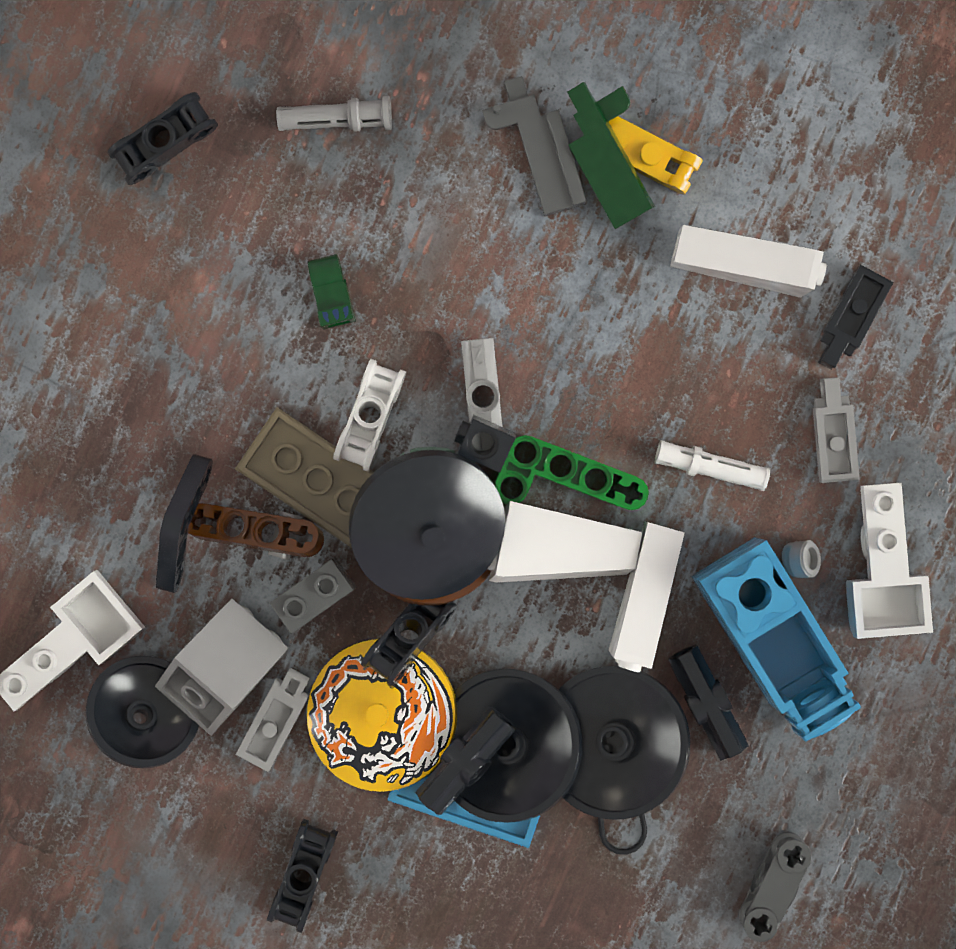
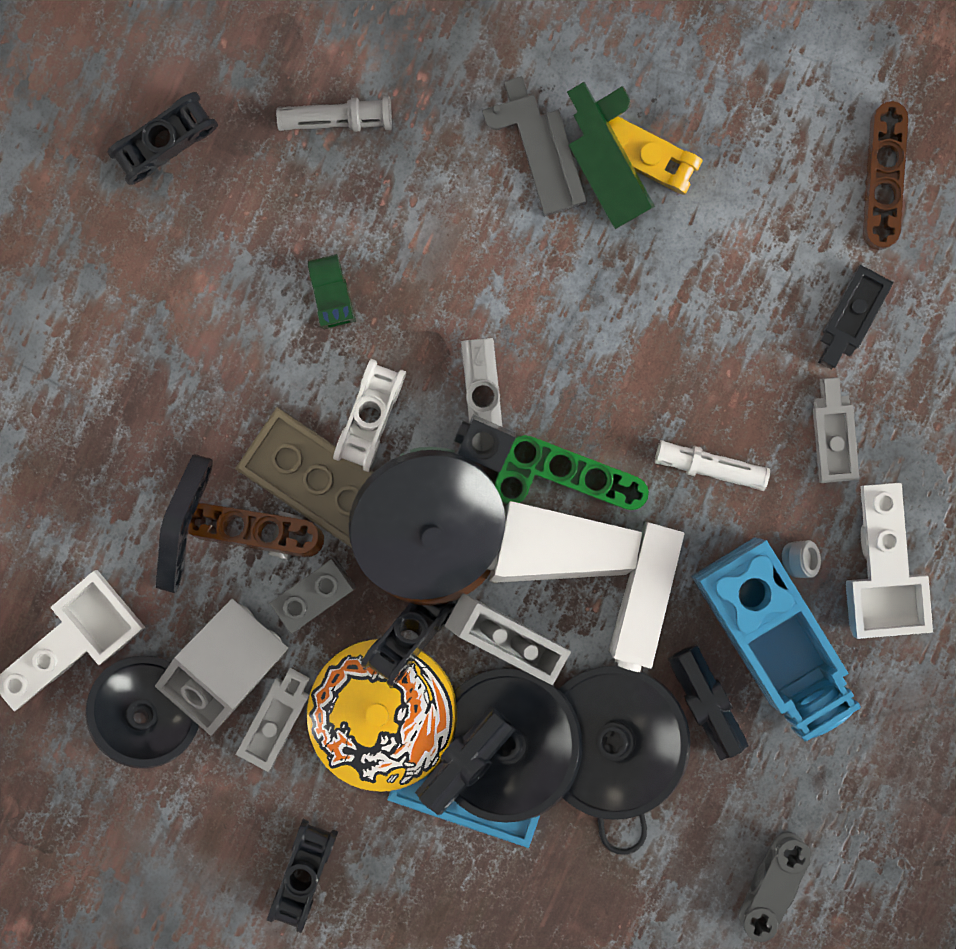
white slope [670,225,827,298] -> none
none -> light grey brick [445,593,571,685]
none -> reddish brown beam [863,101,908,250]

